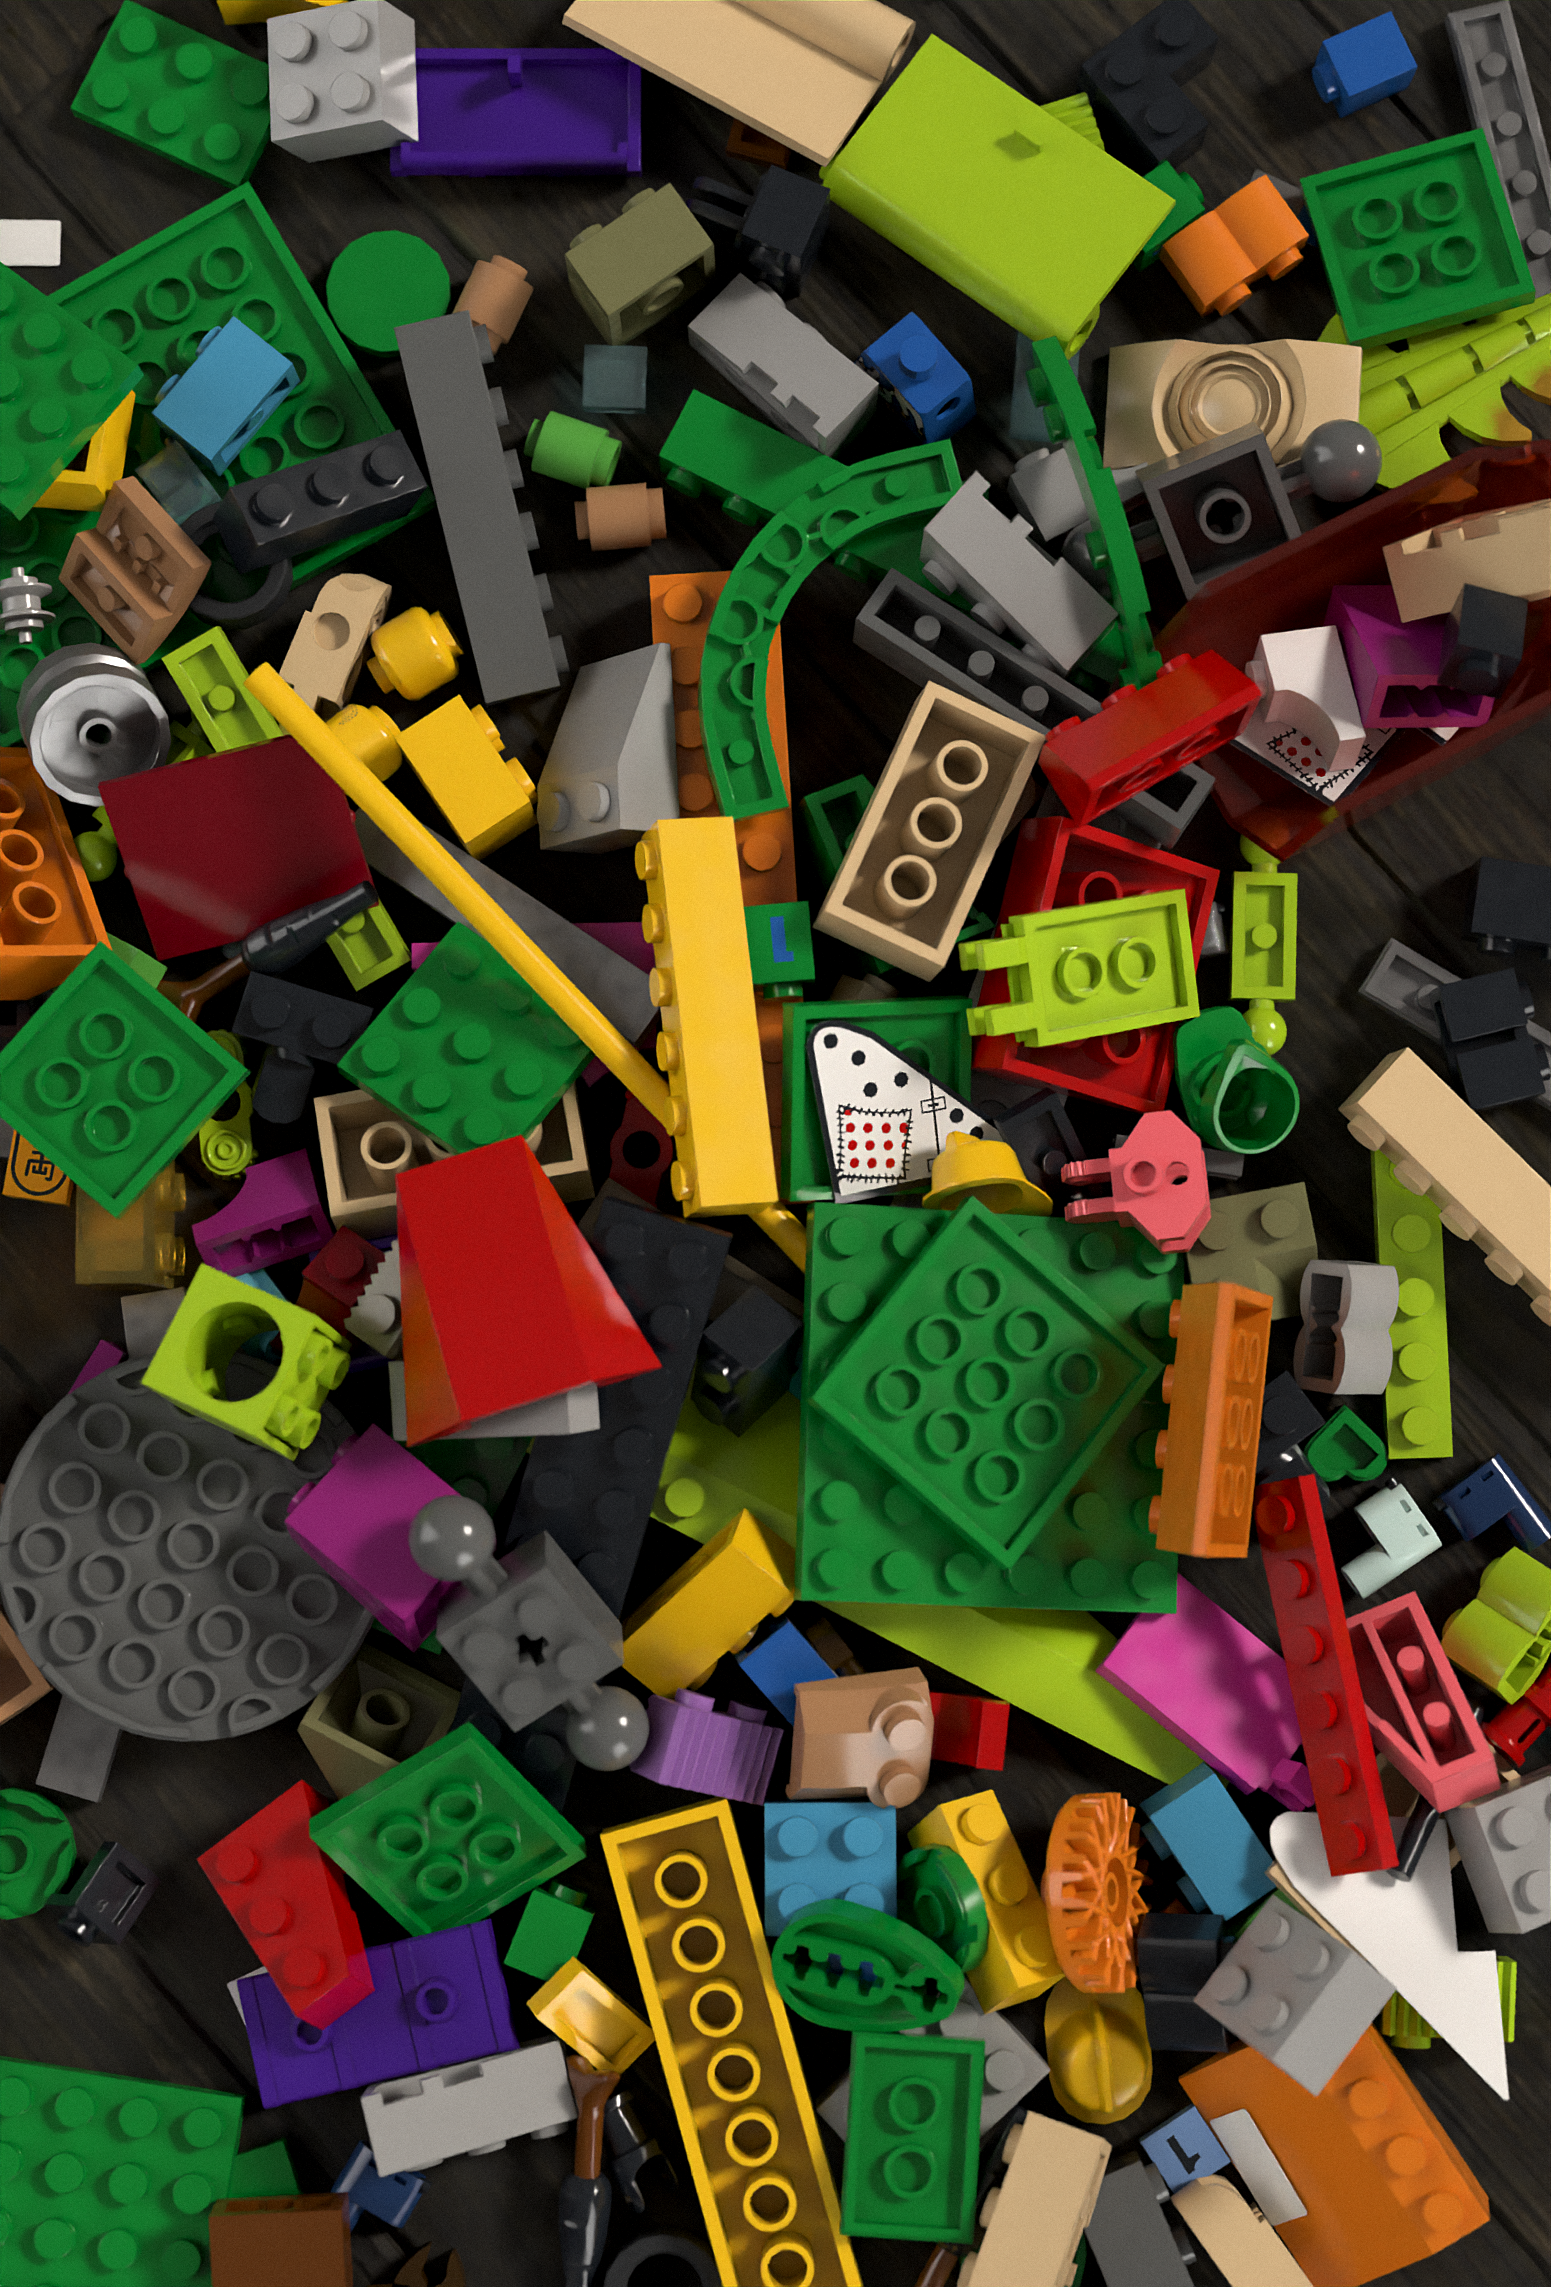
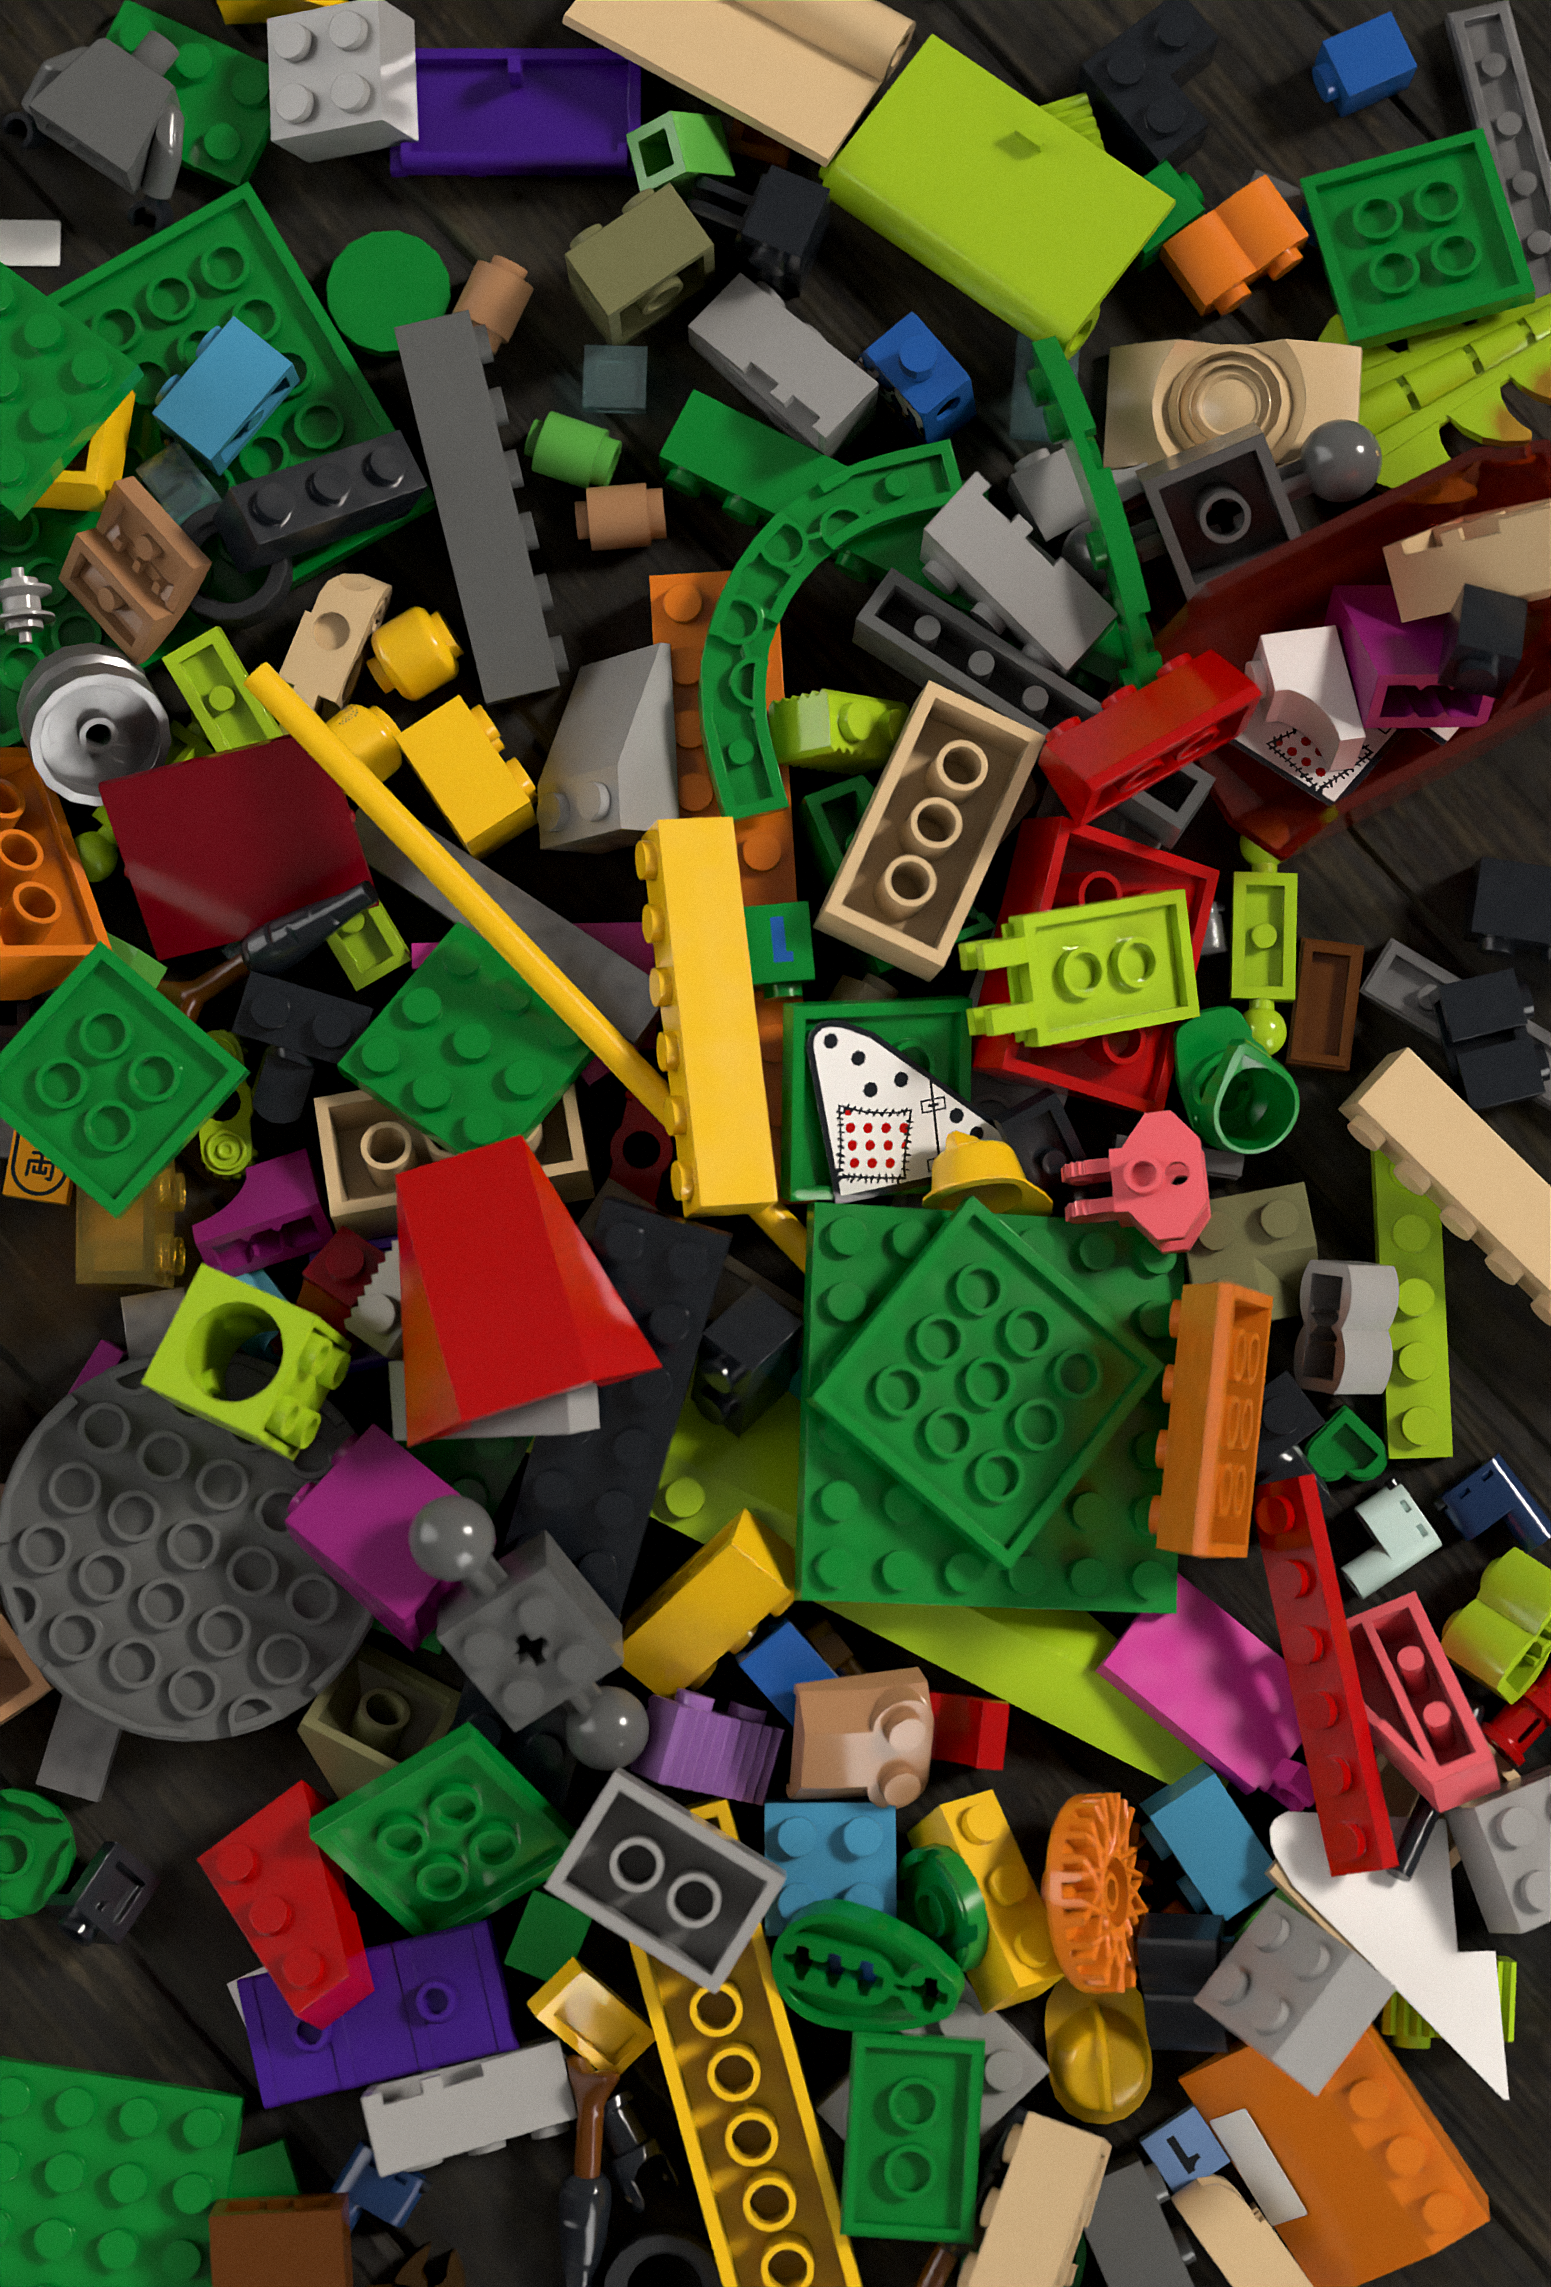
none -> dark grey torso [2,30,185,235]
none -> light grey brick [544,1767,787,1994]
none -> bright green brick [626,111,735,199]
none -> lime brick [769,688,909,776]
none -> reddish brown tile [1283,937,1365,1073]

